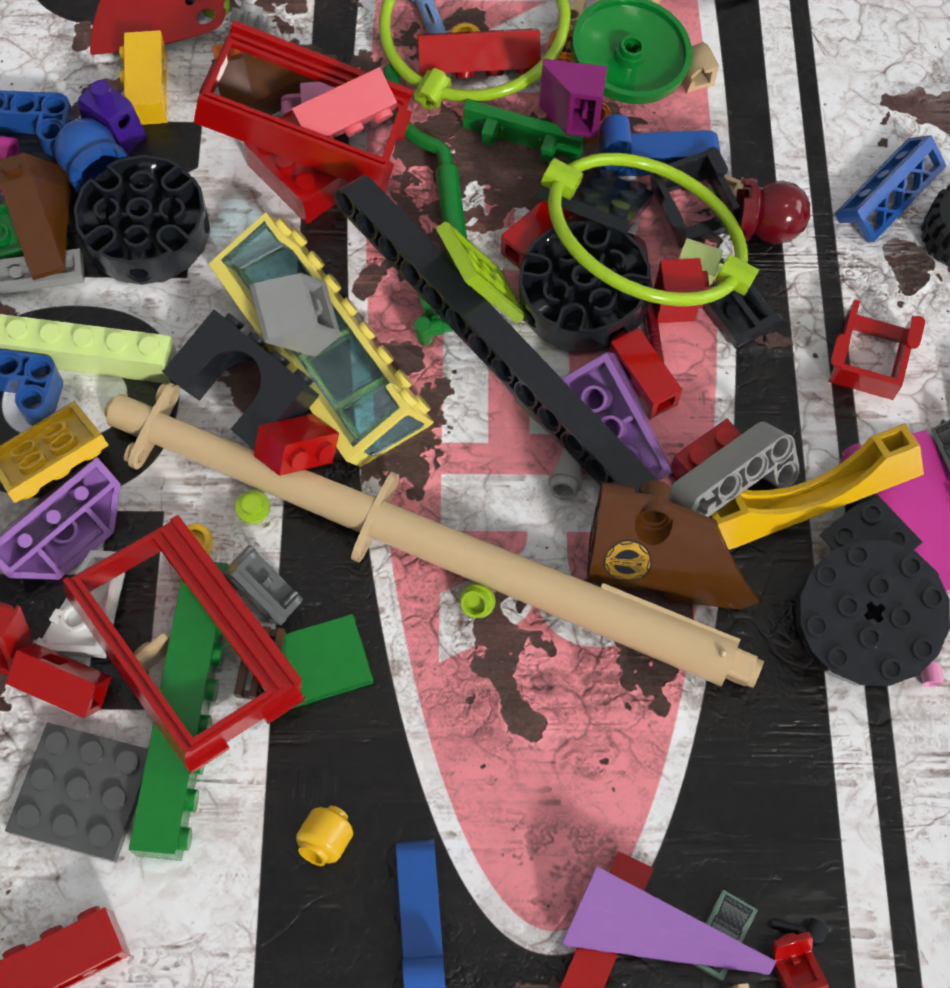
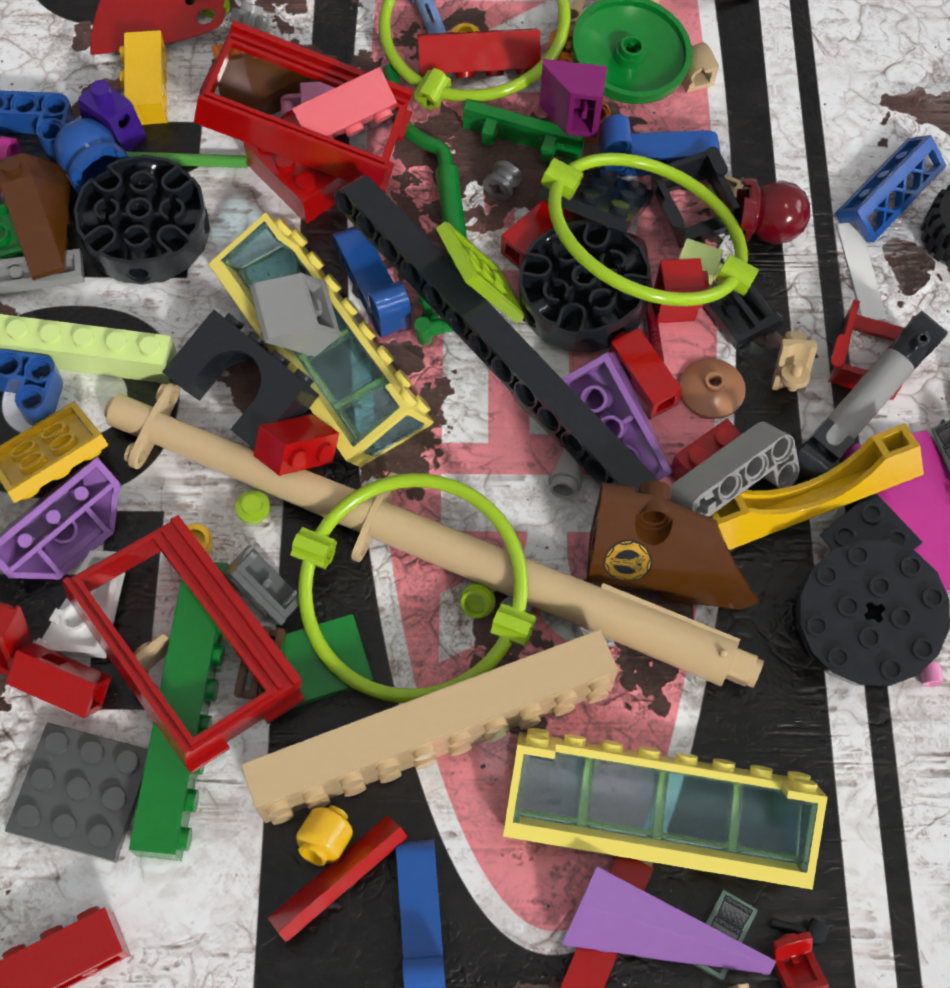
none -> bright green bar [125,151,248,168]
none -> tan brick [241,629,618,825]
none -> red tile [267,816,408,942]
none -> lime piece [290,473,537,703]
none -> blue beam [332,226,412,338]
none -> flat silver wheel [483,160,522,201]
none -> window [503,728,828,890]
none -> nougat dish [679,359,746,419]
none -> tan hips [771,331,817,392]
none -> piece [797,310,948,481]
none -> white sticker [837,222,887,320]

